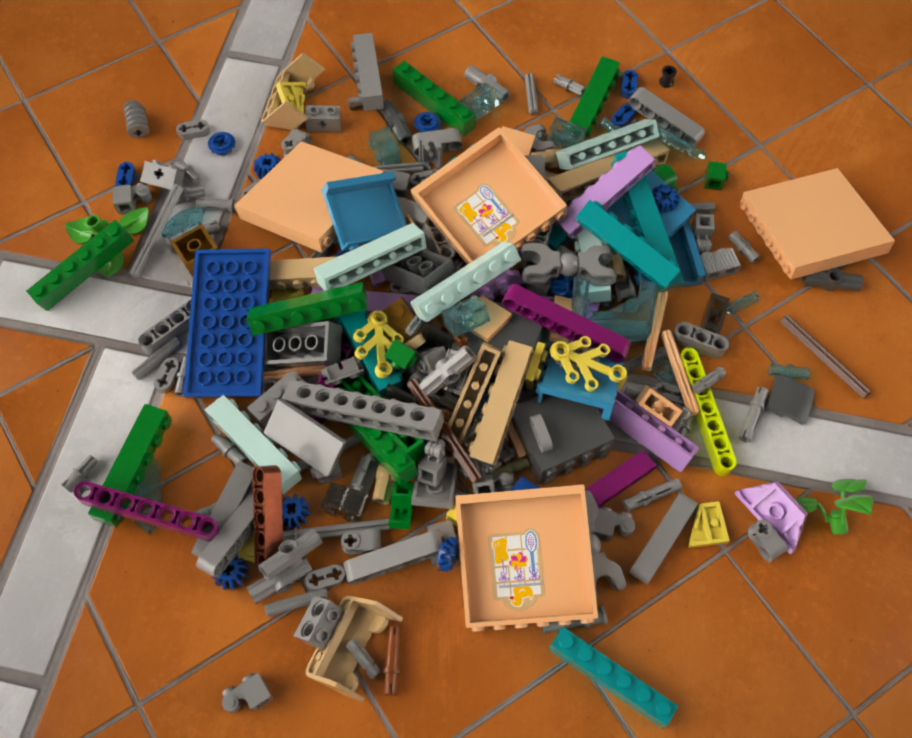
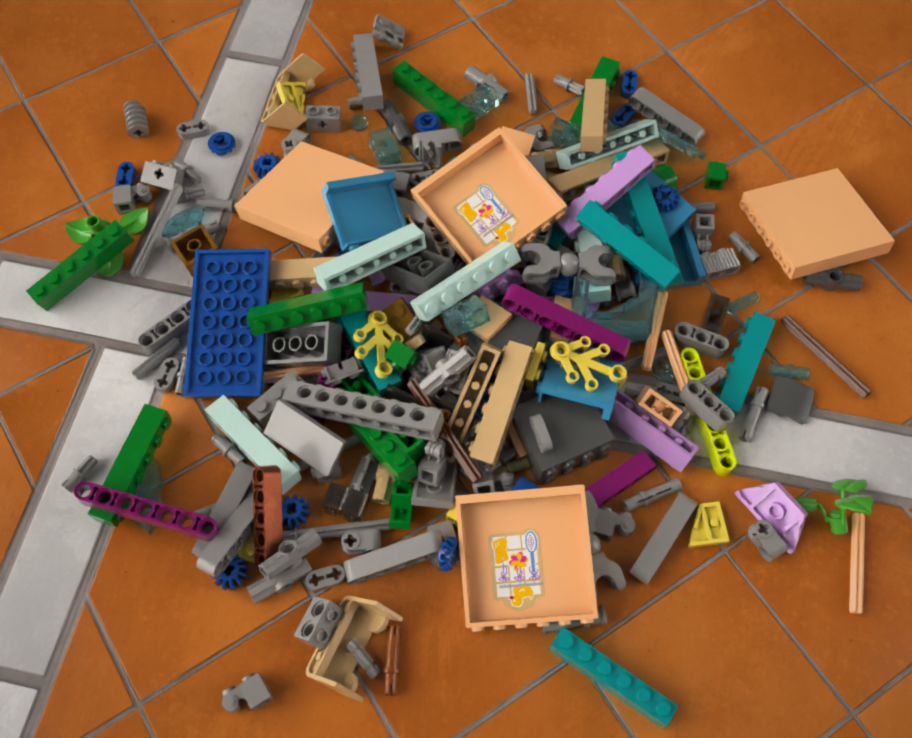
light grey axle [265,588,328,617] -> none
black bush [659,65,677,88] -> none
none -> clear light blue tile [351,115,368,131]
none -> light grey plate [372,14,405,50]
none -> tan brick [581,79,609,152]
none -> light grey beam [679,380,735,432]
none -> teal brick [715,312,776,420]
none -> light nougat axle [849,512,865,614]

